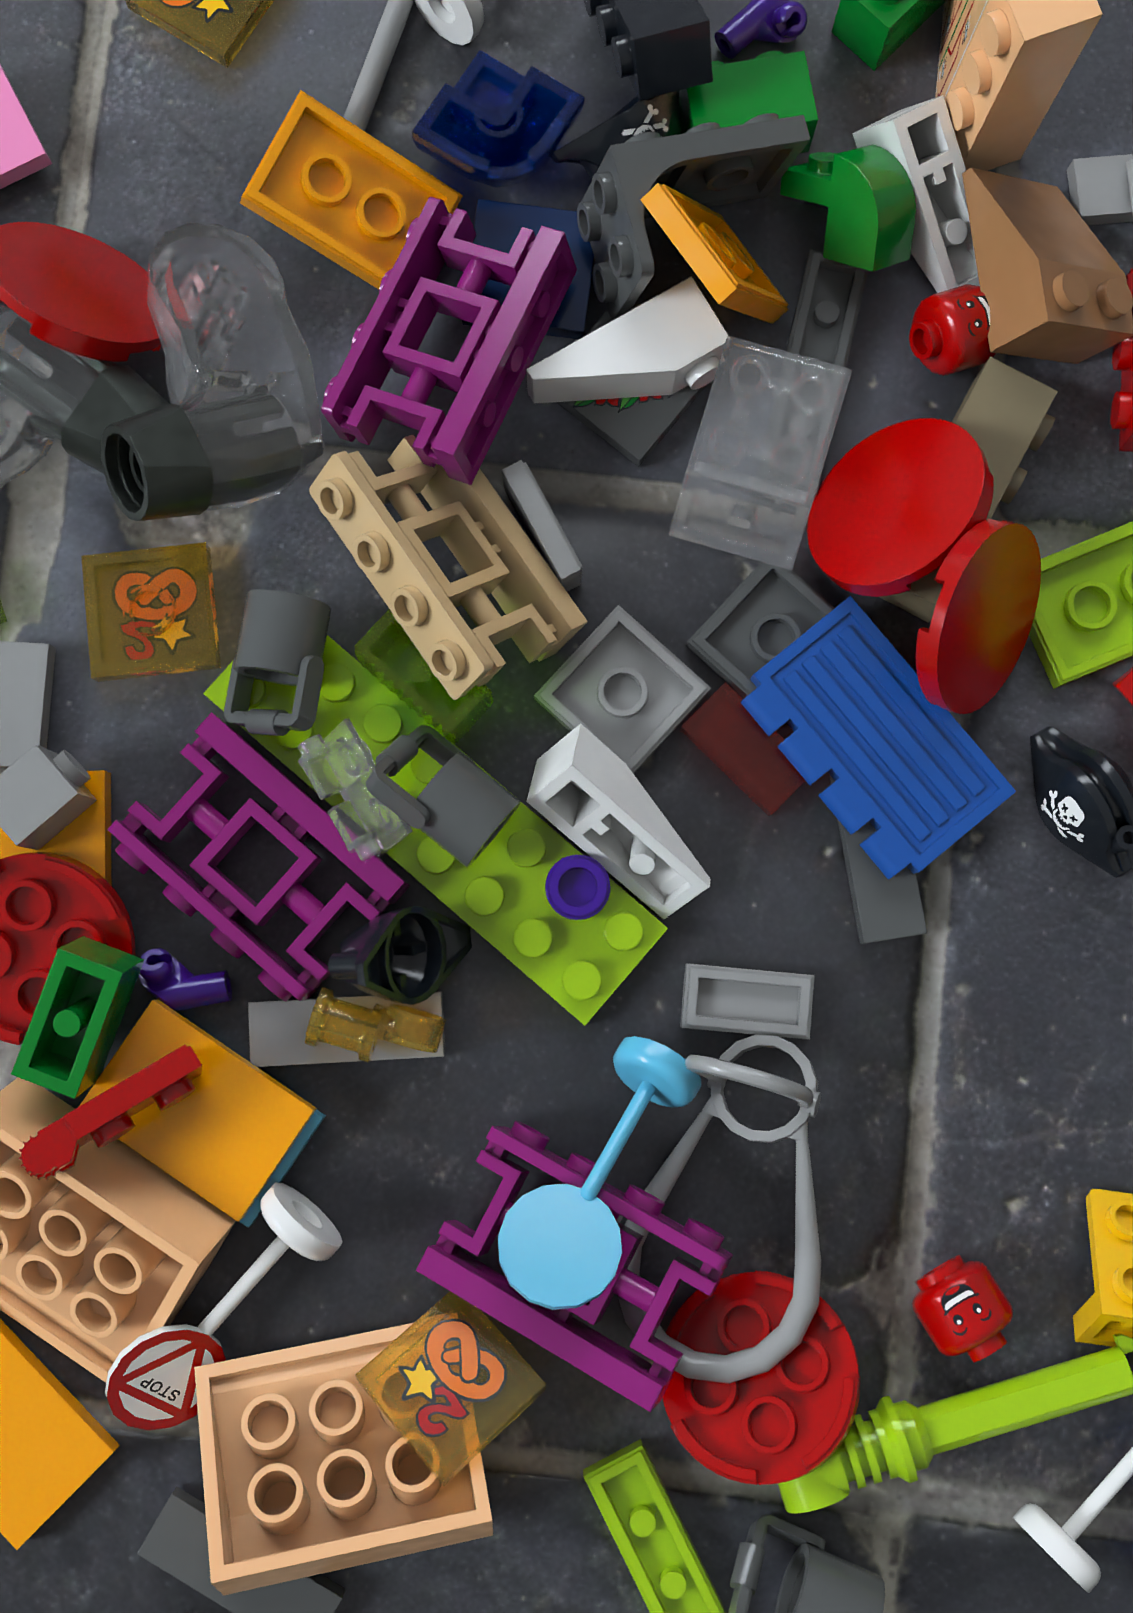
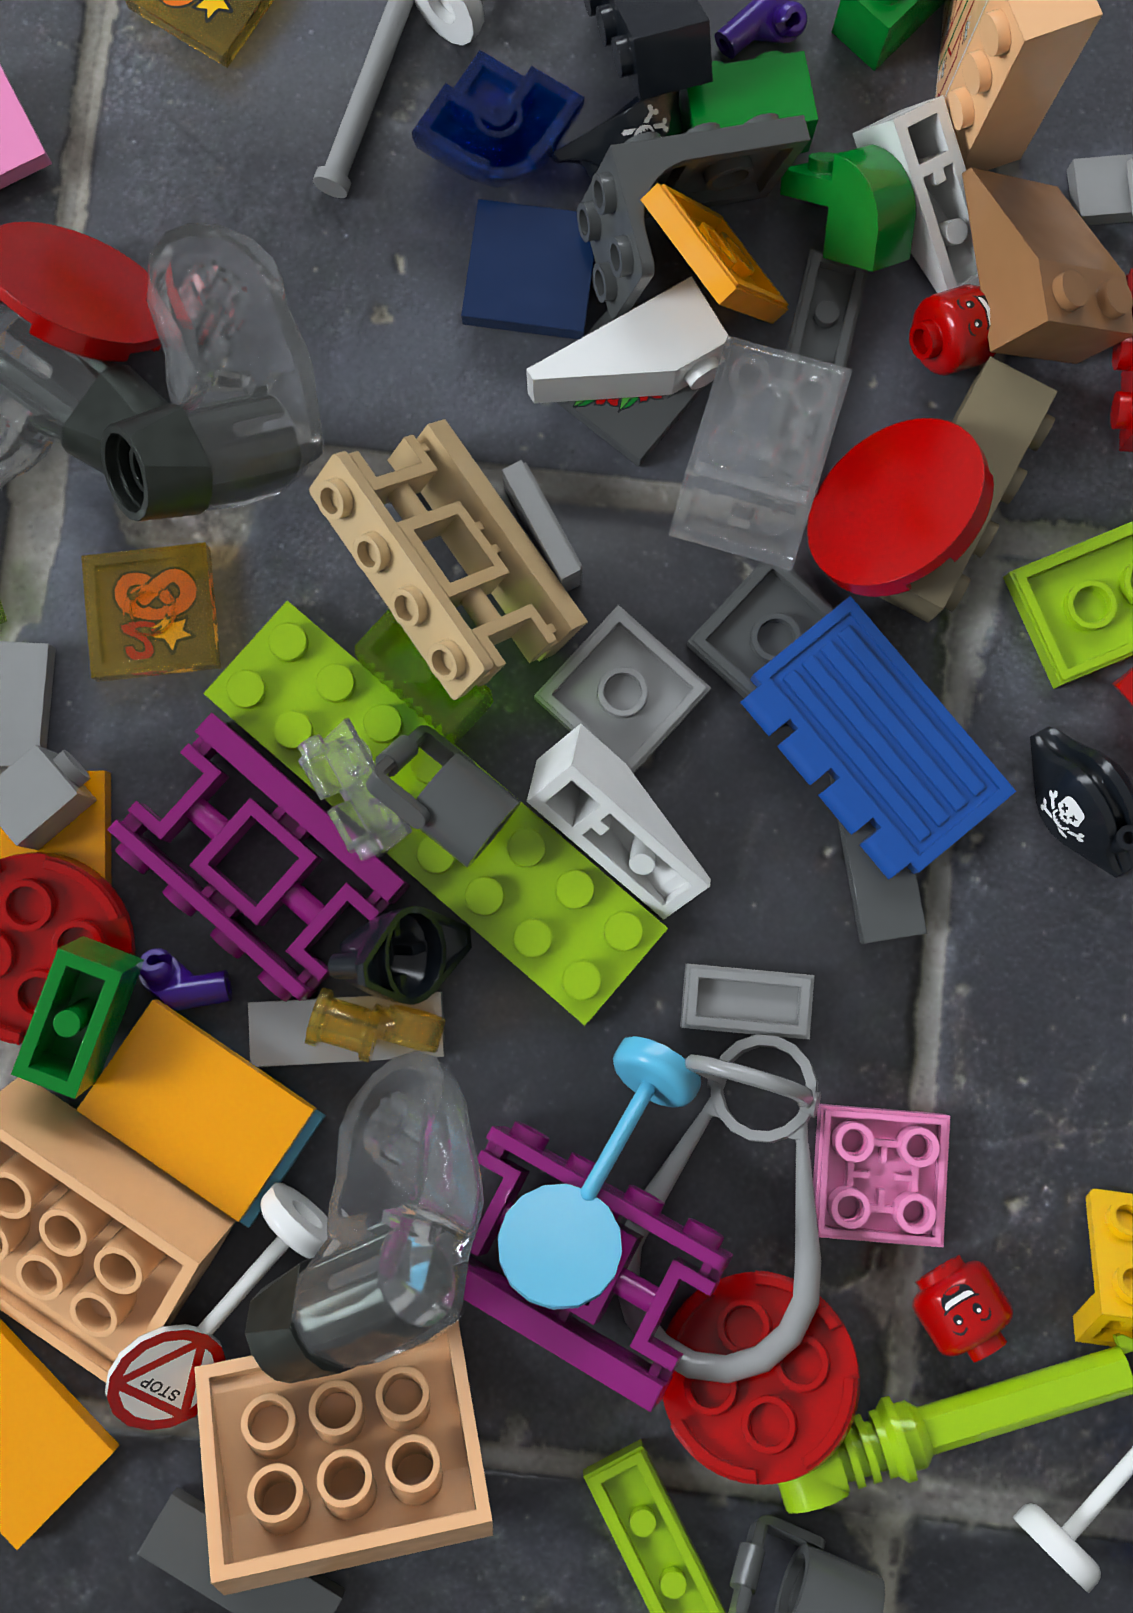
red hinge [18,1044,202,1180] -> none
dark grey piece [224,589,331,736] -> none
light orange tile [240,90,463,290] -> none
magenta fence [321,197,577,485] -> none
clear yellow tile [355,1292,546,1486] -> none
dark purple tile [545,855,610,920] -> none
clear red tile [680,682,805,816] -> none
red tile [916,519,1041,714] -> none
none -> clear piece [245,1051,484,1383]
none -> bright pink tile [813,1104,950,1247]

